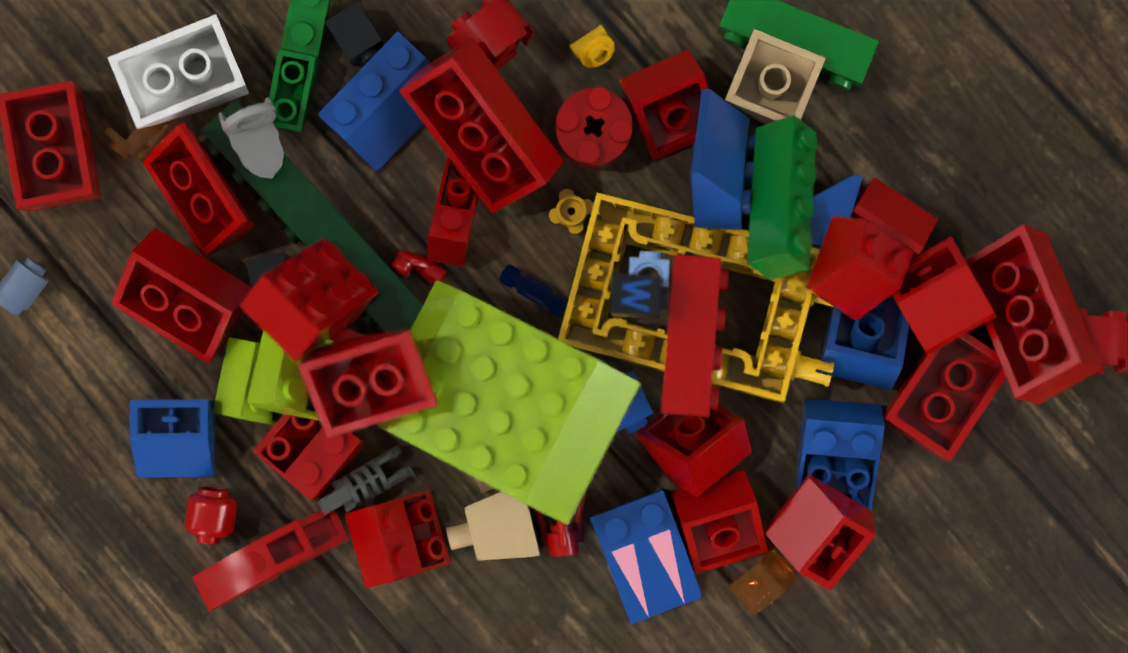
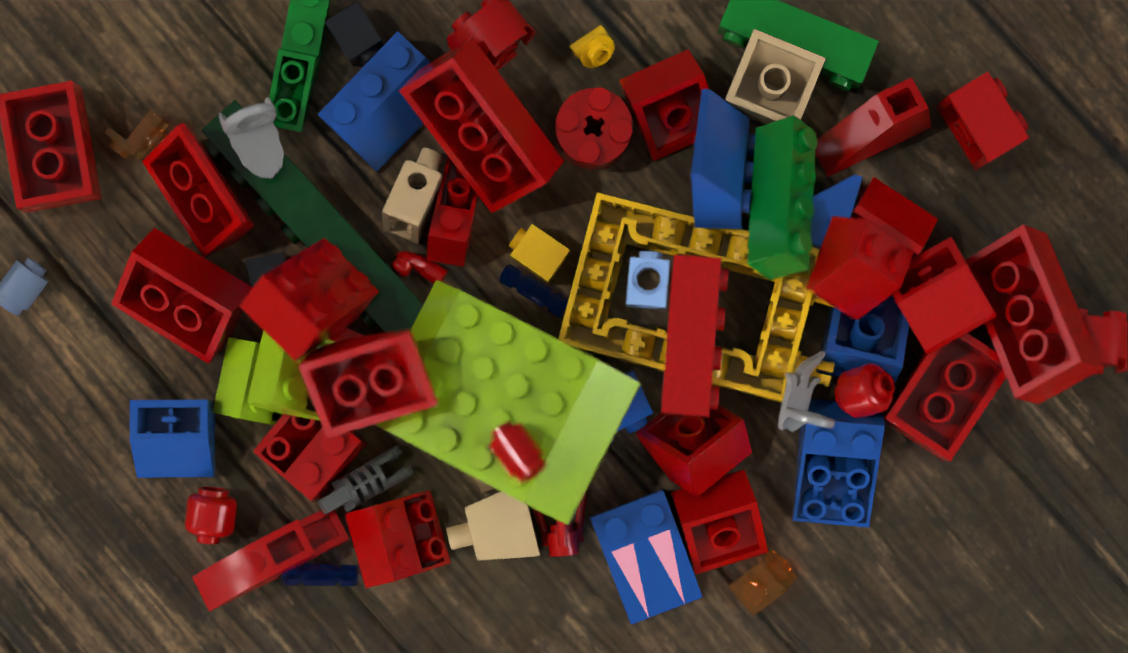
white slope [107,14,249,130] -> none
yellow plate [549,189,593,234] -> none
black brick [611,273,670,319] -> none
red slope [764,474,876,591] -> none
none -> clear blue axle [282,564,358,586]
none -> tan torso [382,148,443,244]
none -> red brick [489,421,547,484]
none -> yellow brick [509,224,570,284]
none -> light grey piece [778,351,835,432]
none -> red slope [815,77,931,177]
none -> red head [834,363,895,419]
none -> red brick [936,72,1029,171]

